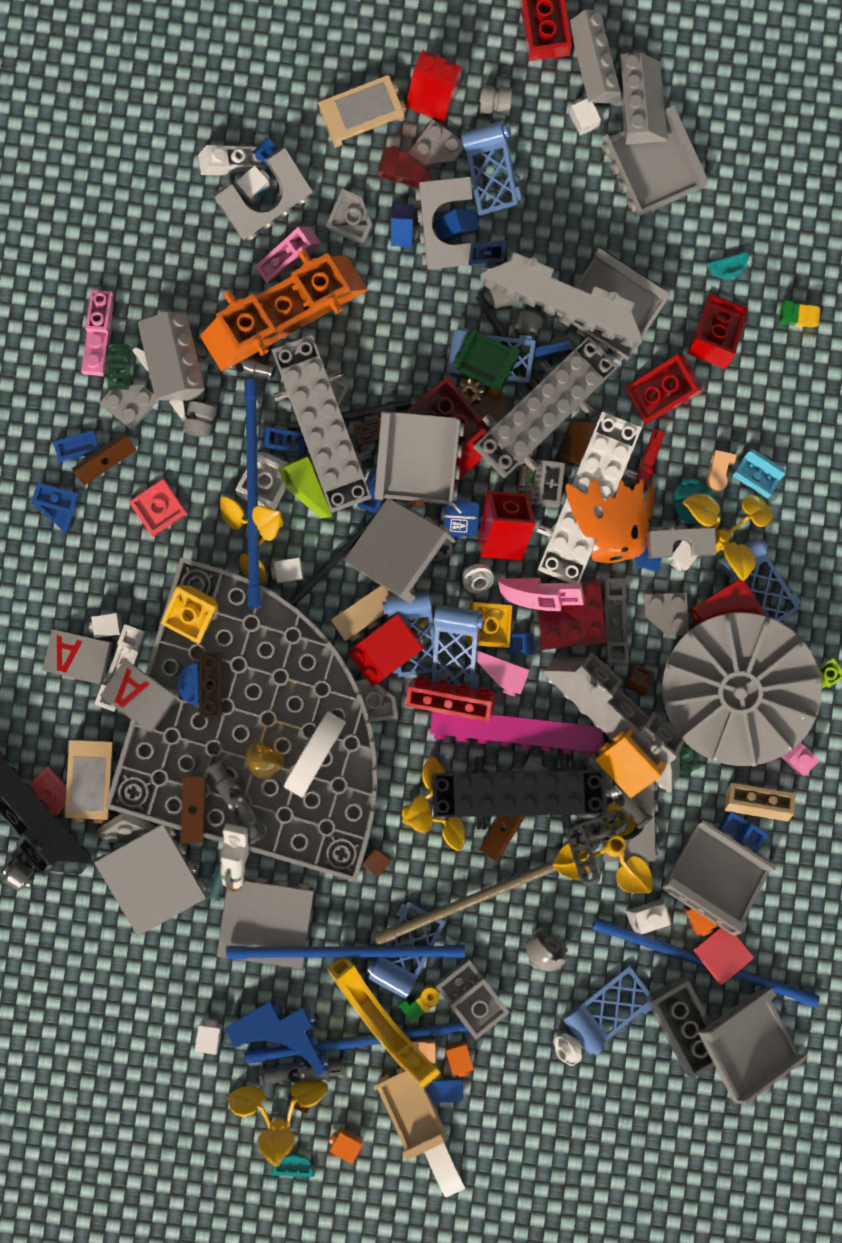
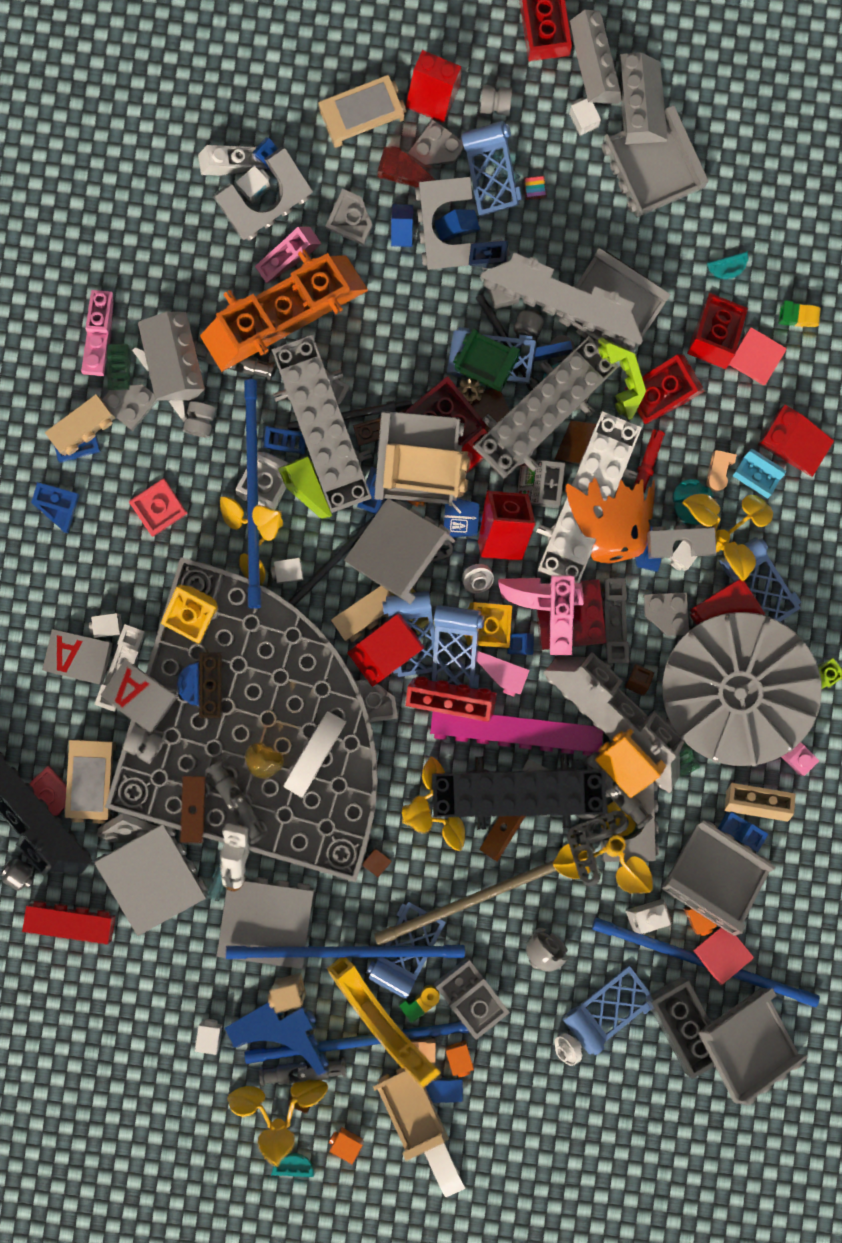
reddish brown tile [71,433,137,486] -> none
none -> red brick [22,901,116,944]
none -> tan brick [45,394,115,456]
none -> light grey wheel [123,724,164,764]
none -> tan brick [268,973,306,1013]
none -> tan panel [383,443,470,497]
none -> tile [523,175,547,200]
none -> bright pink slope [550,575,574,655]
none -> lime slope [598,337,646,420]
none -> coral tile [729,327,787,386]
none -> red slope [758,405,834,477]

